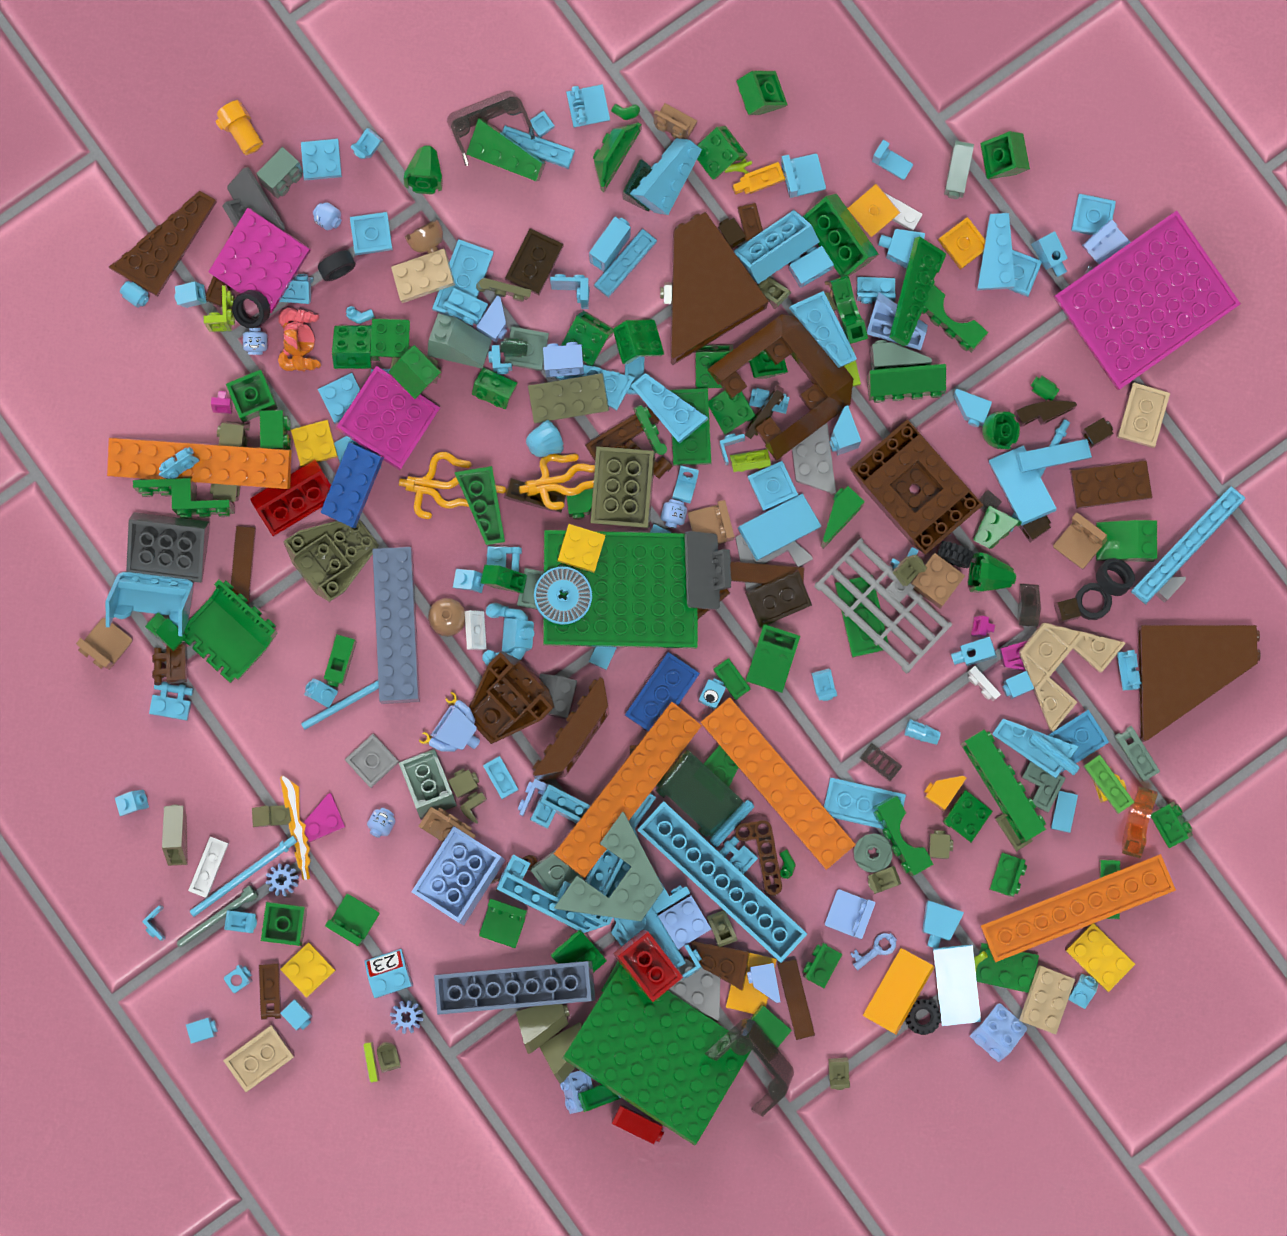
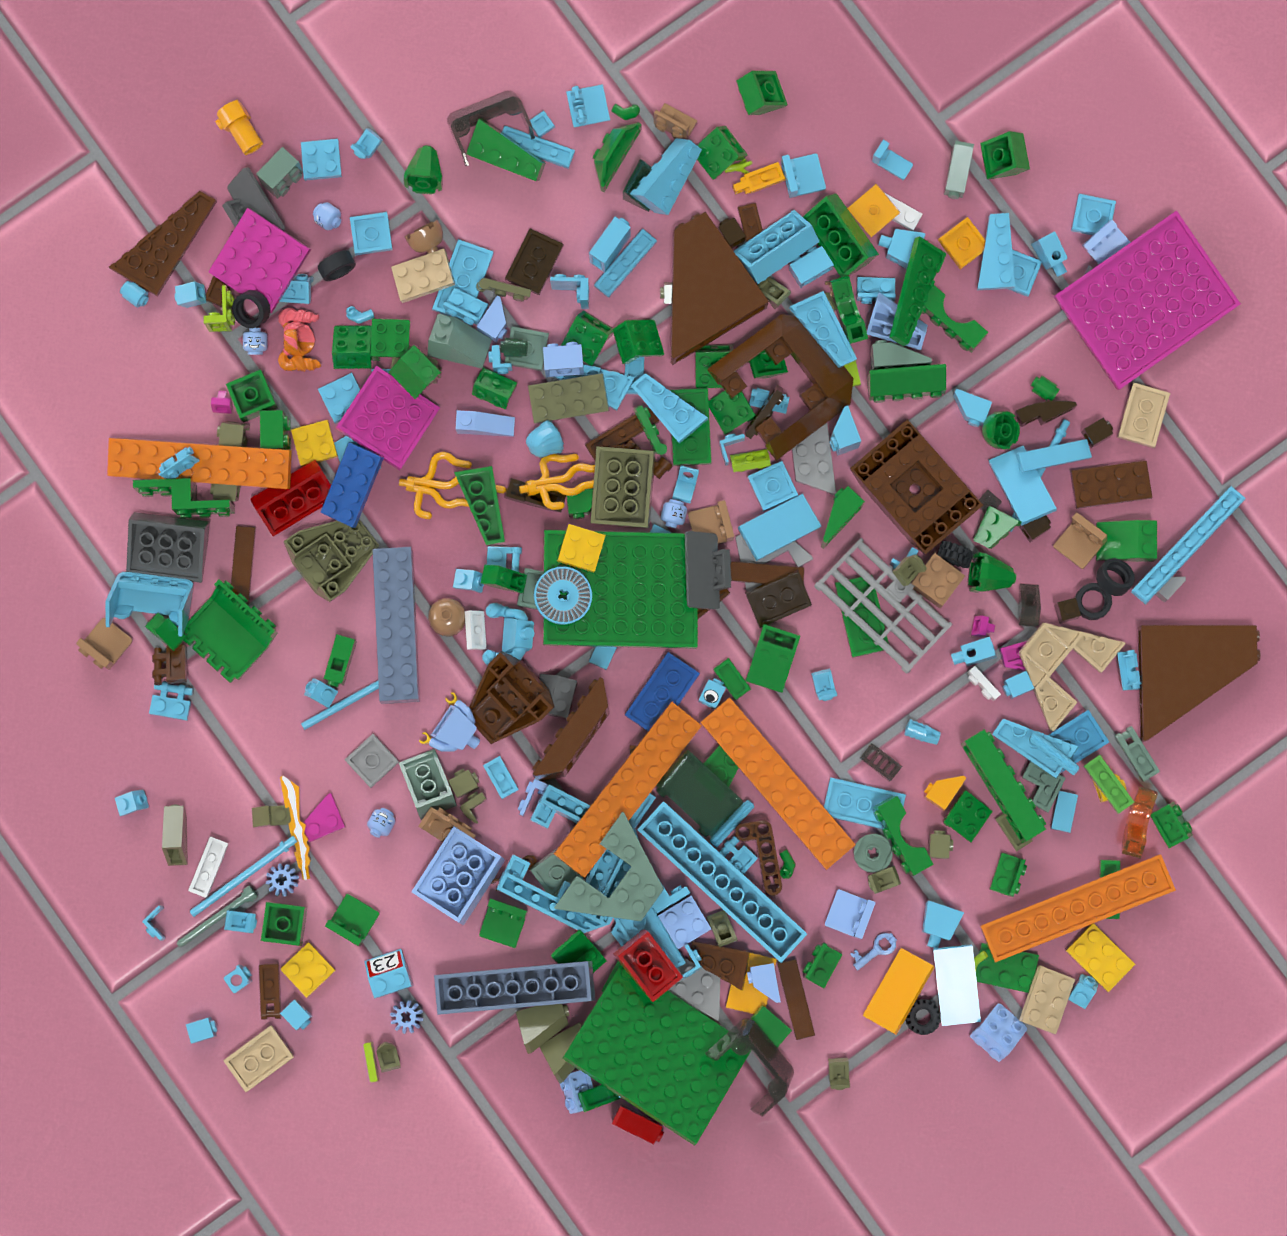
none -> light blue slope [456,410,515,437]

